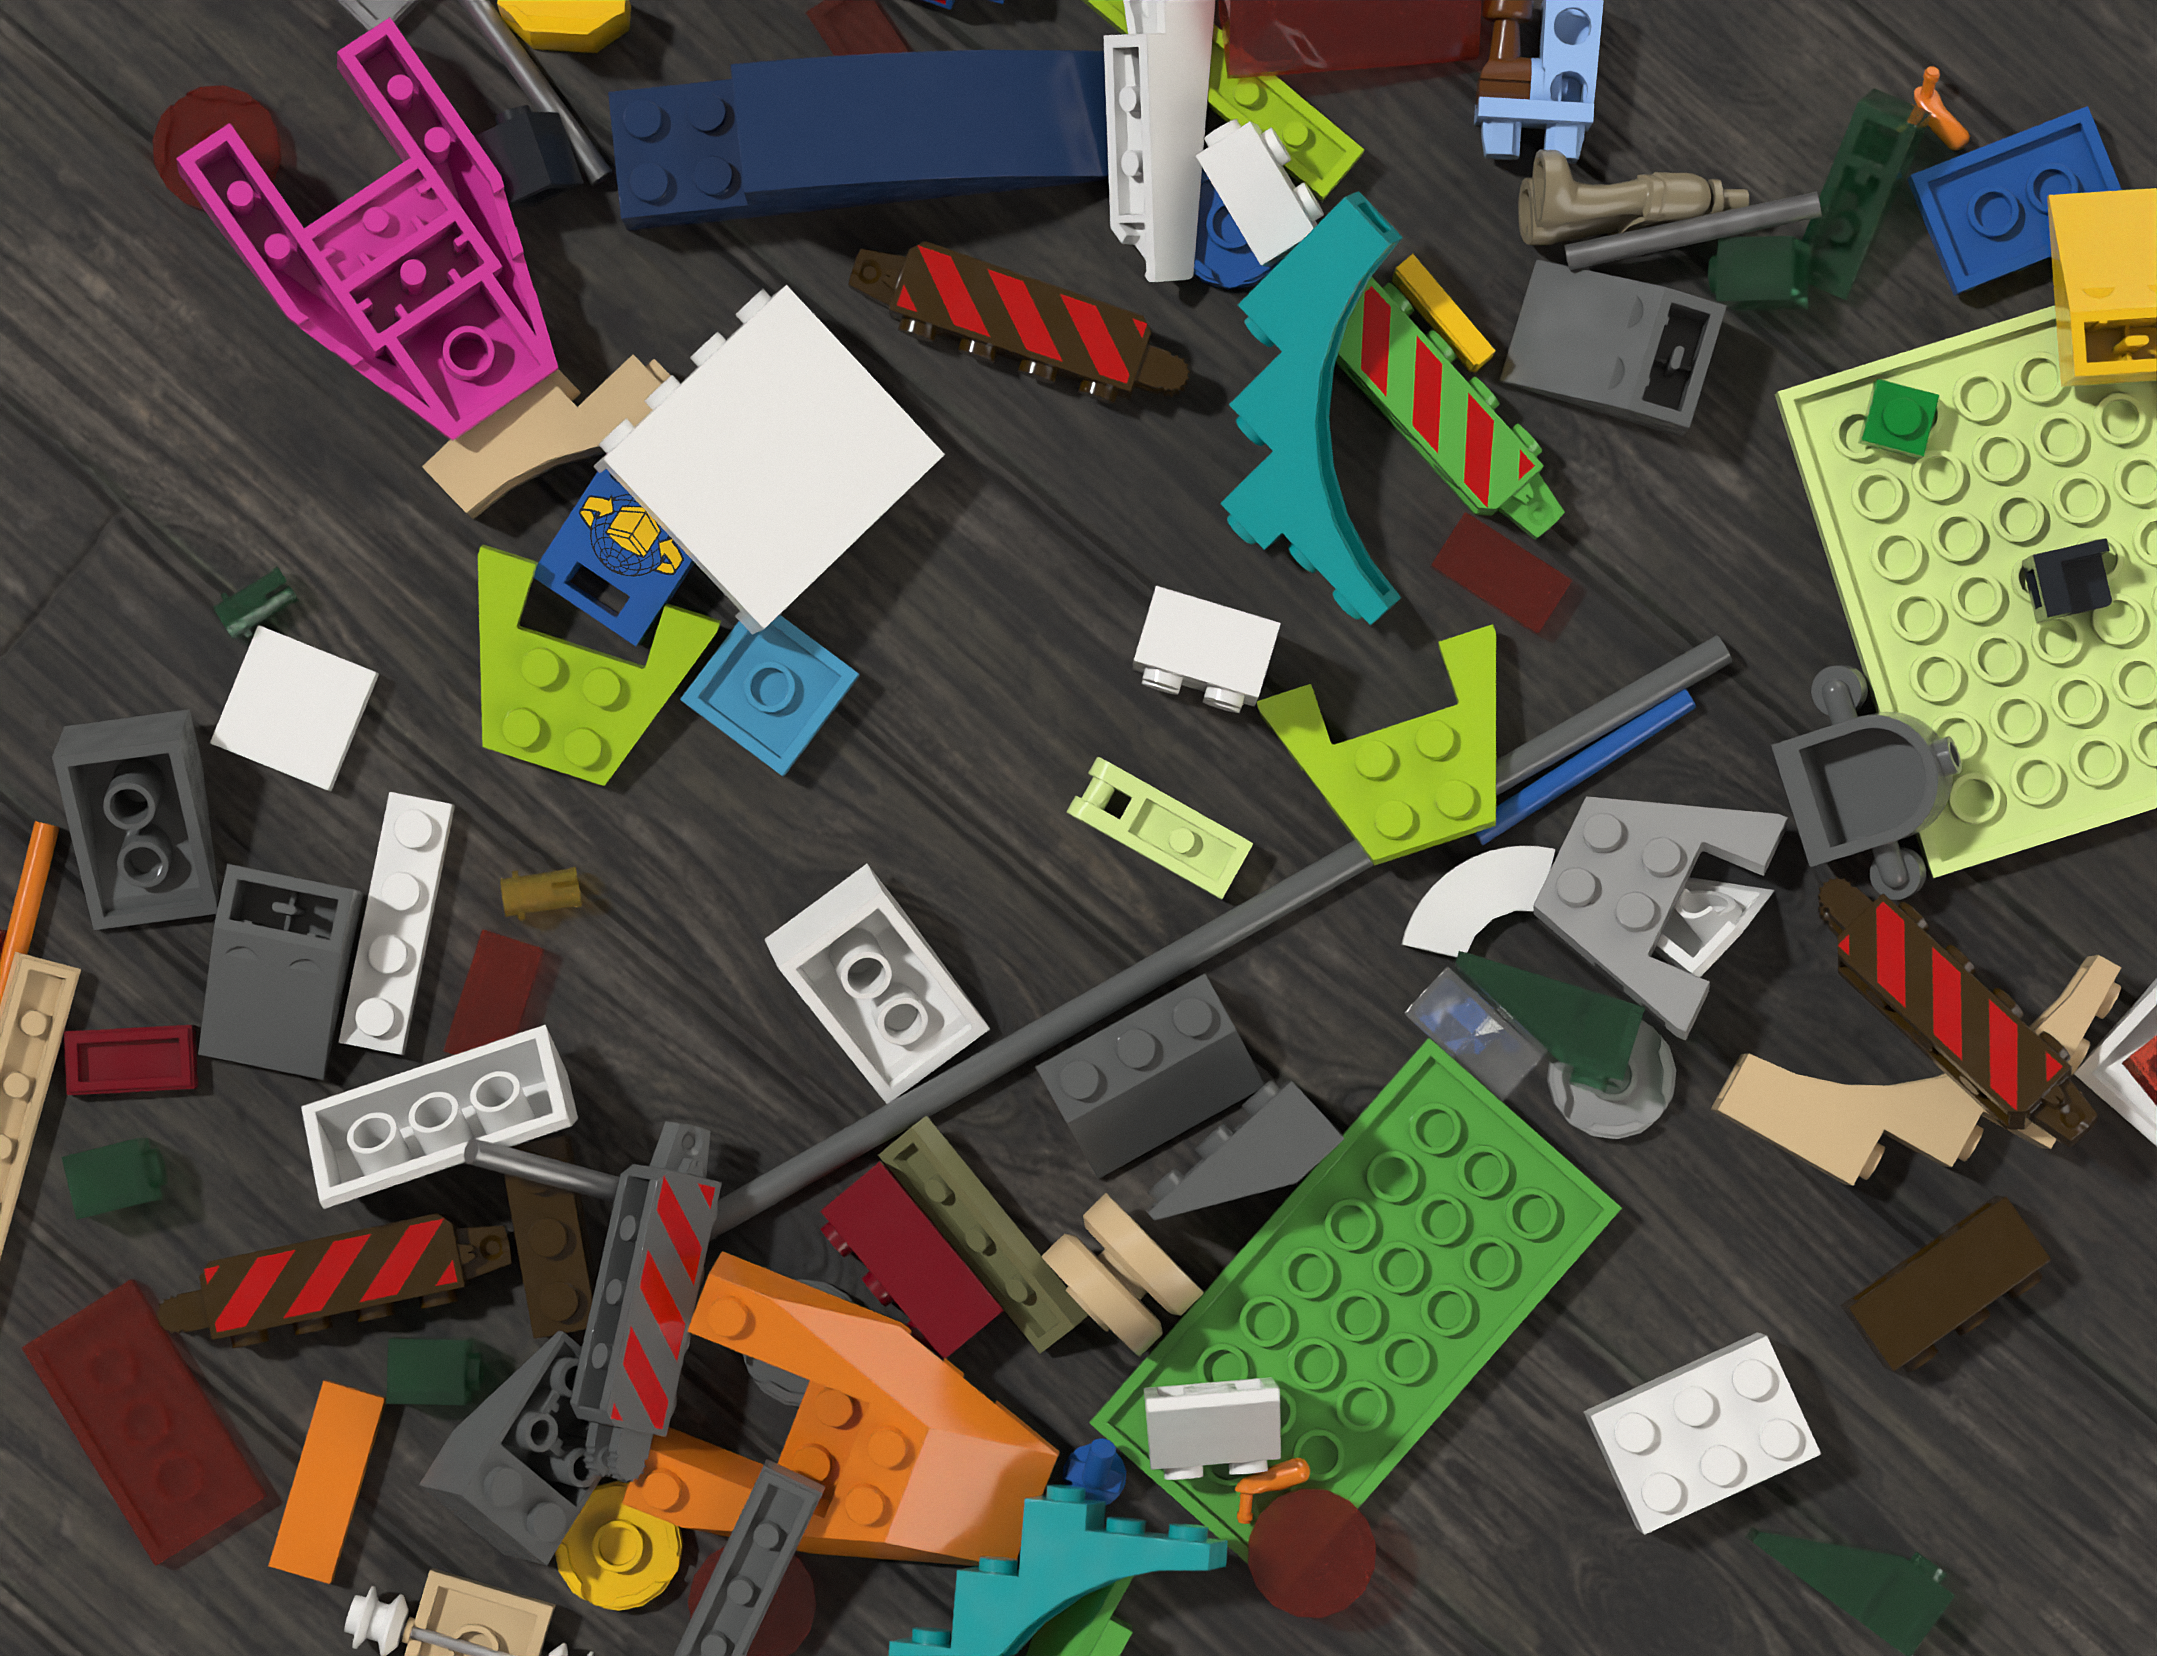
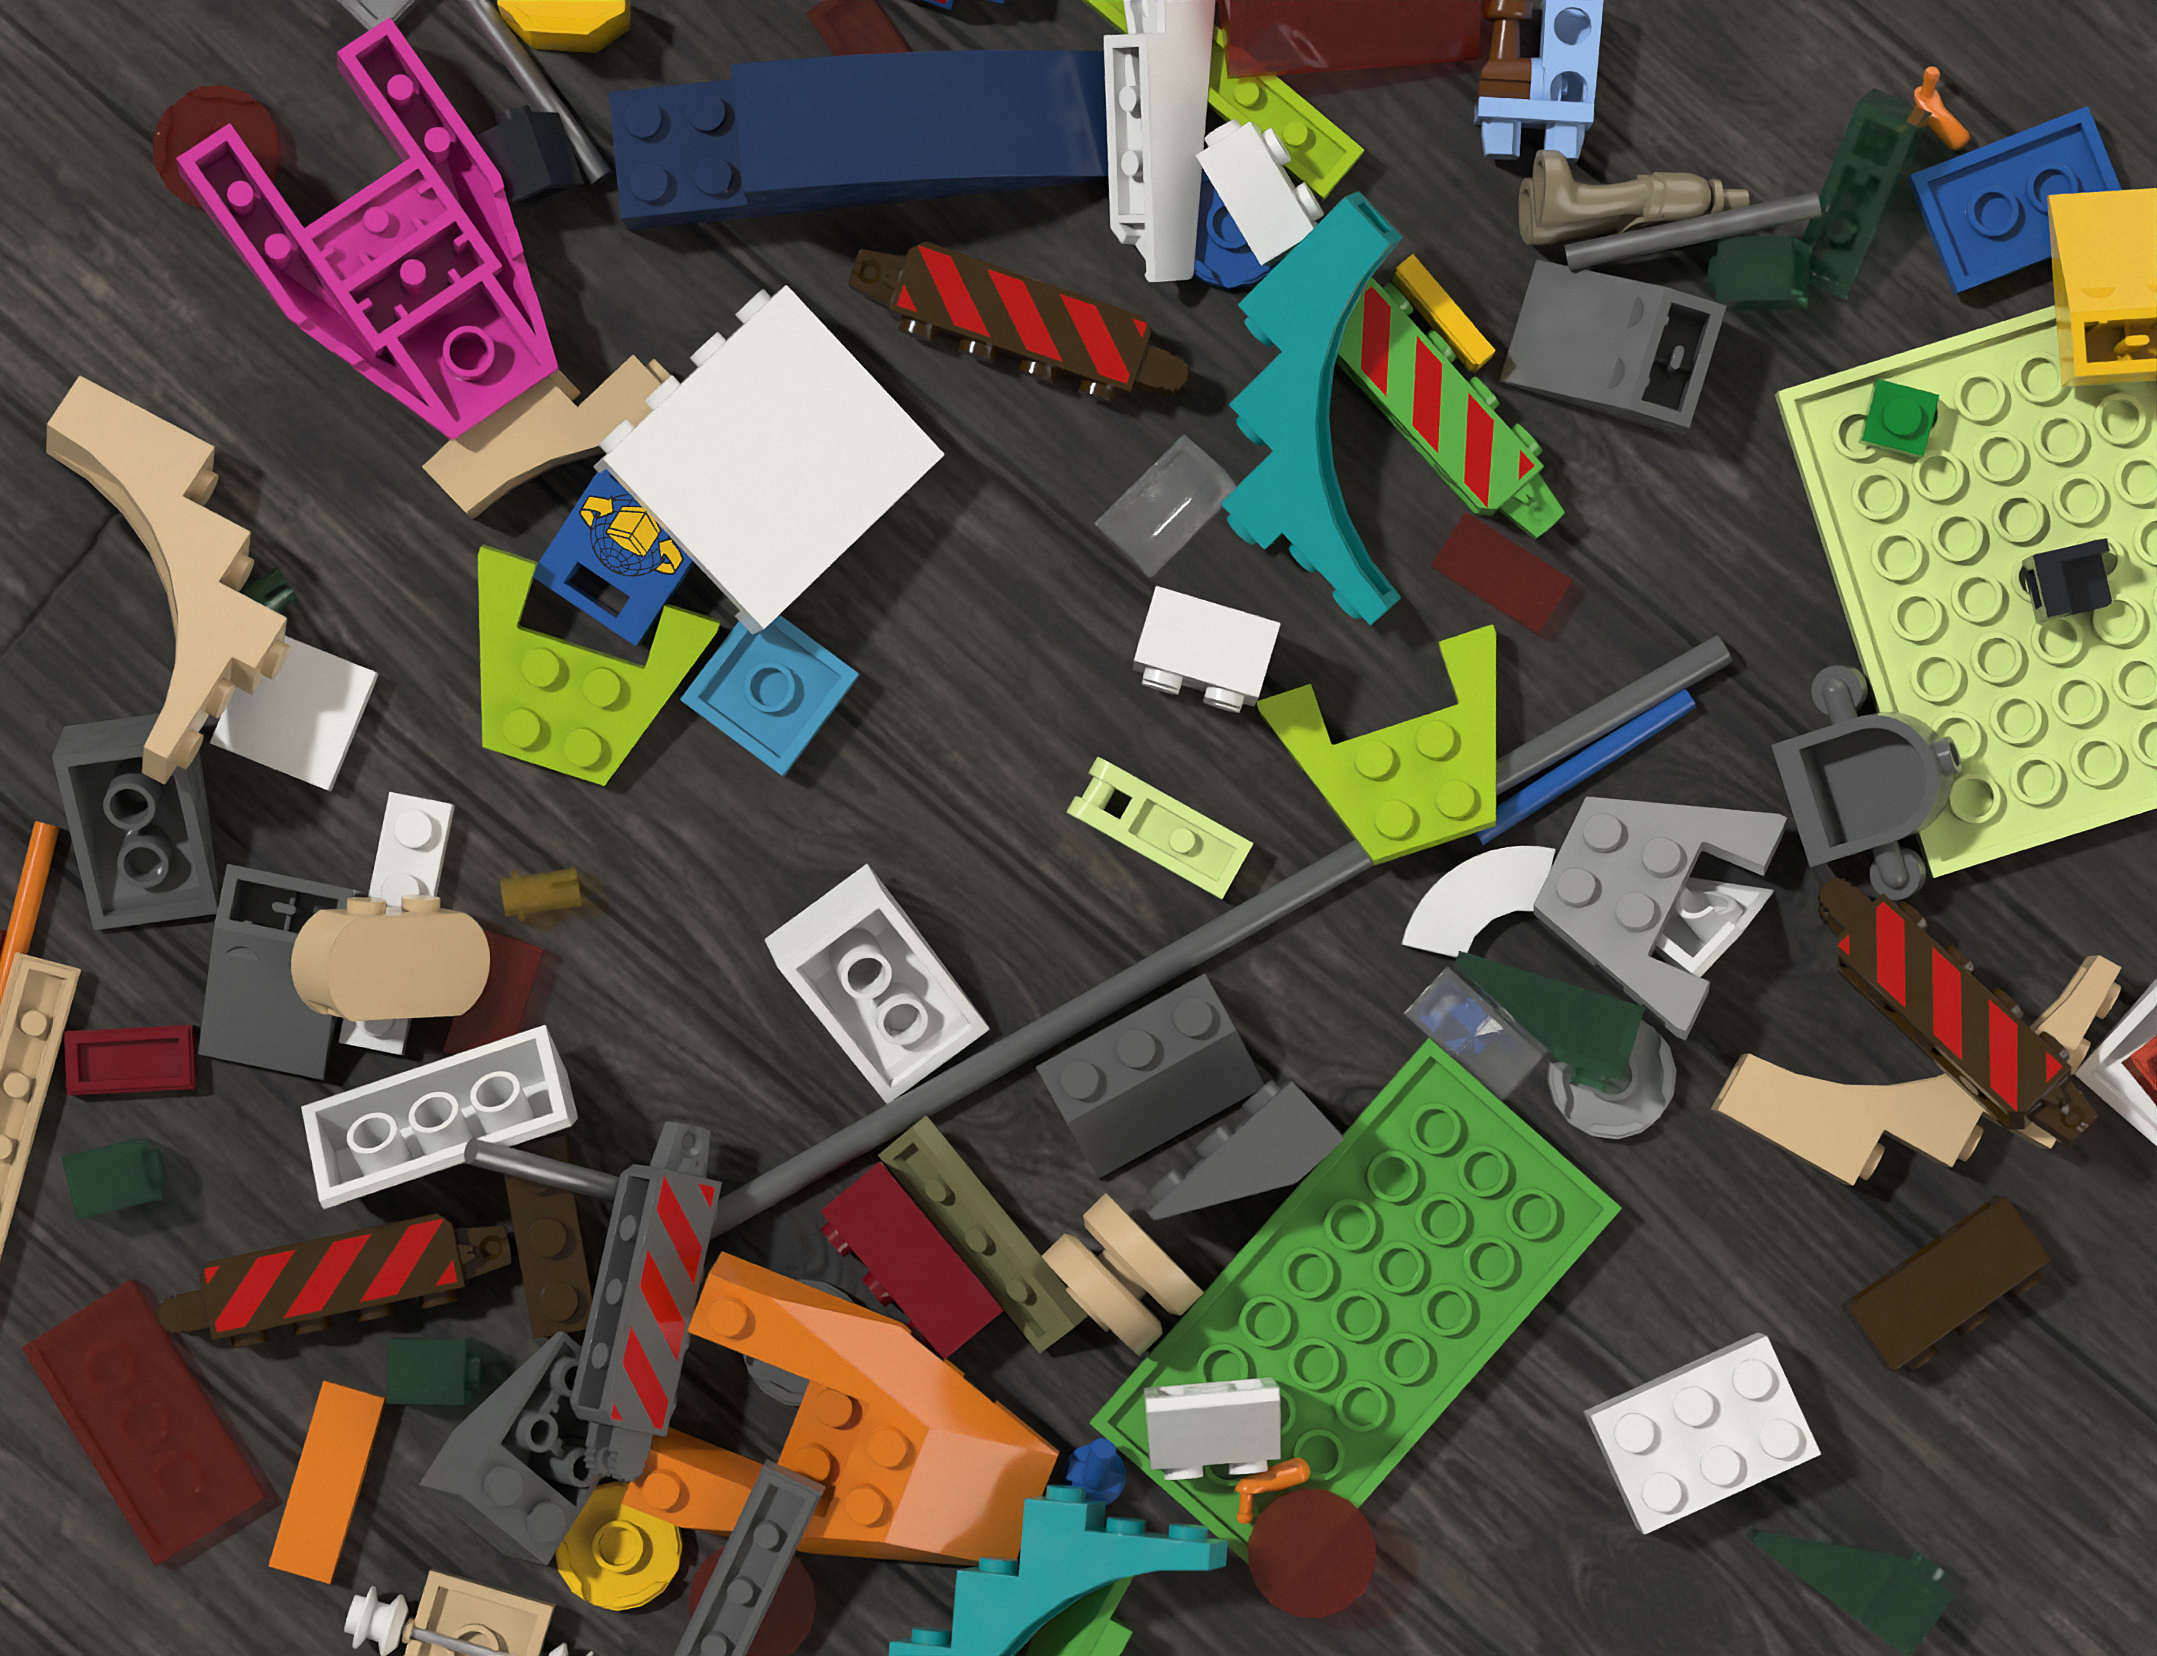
none -> tan arch [46,376,290,785]
none -> tan brick [291,895,490,1021]
none -> clear slope [1094,435,1237,577]

